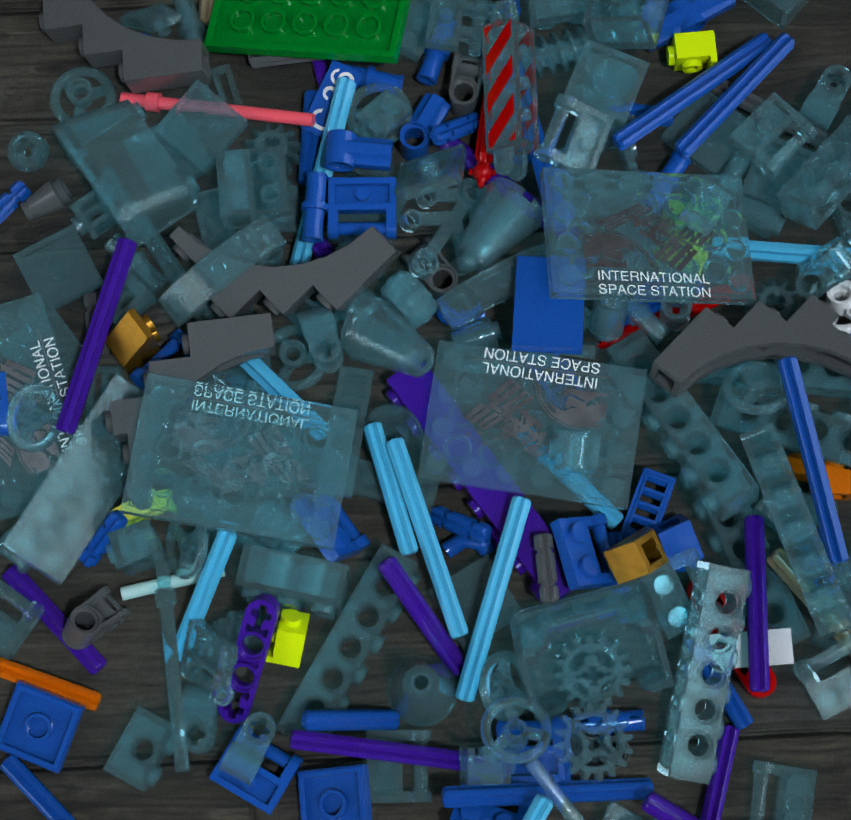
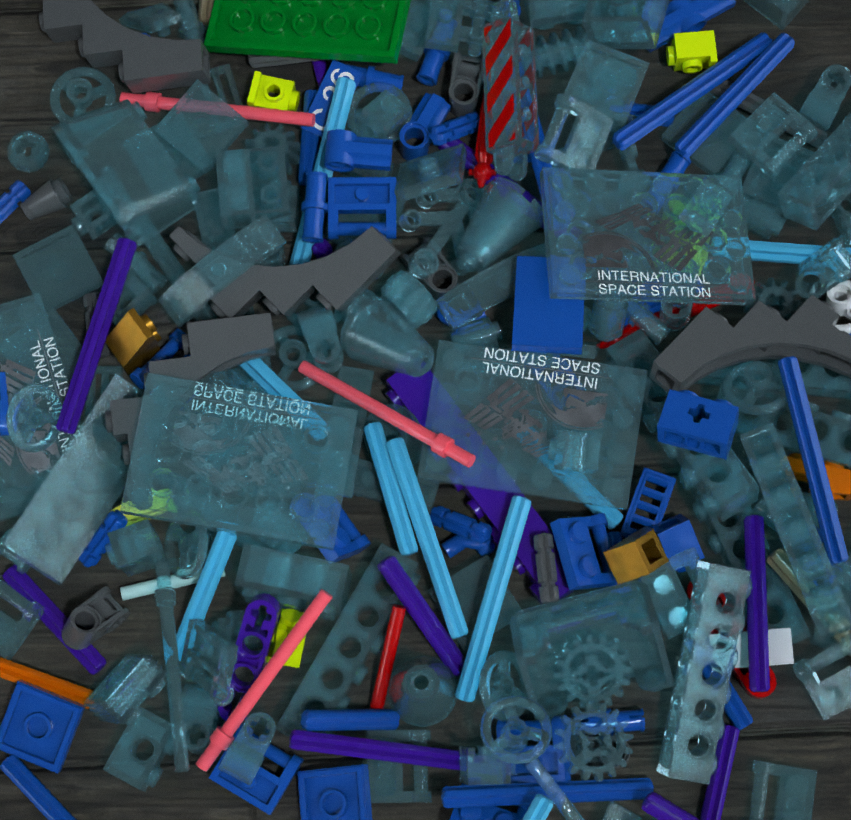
none -> clear light blue brick [84,653,167,725]
none -> coral bar [195,589,333,772]
none -> neon yellow brick [247,71,300,111]
none -> coral bar [298,360,476,468]
none -> red bar [370,604,406,709]
none -> blue brick [657,389,739,460]

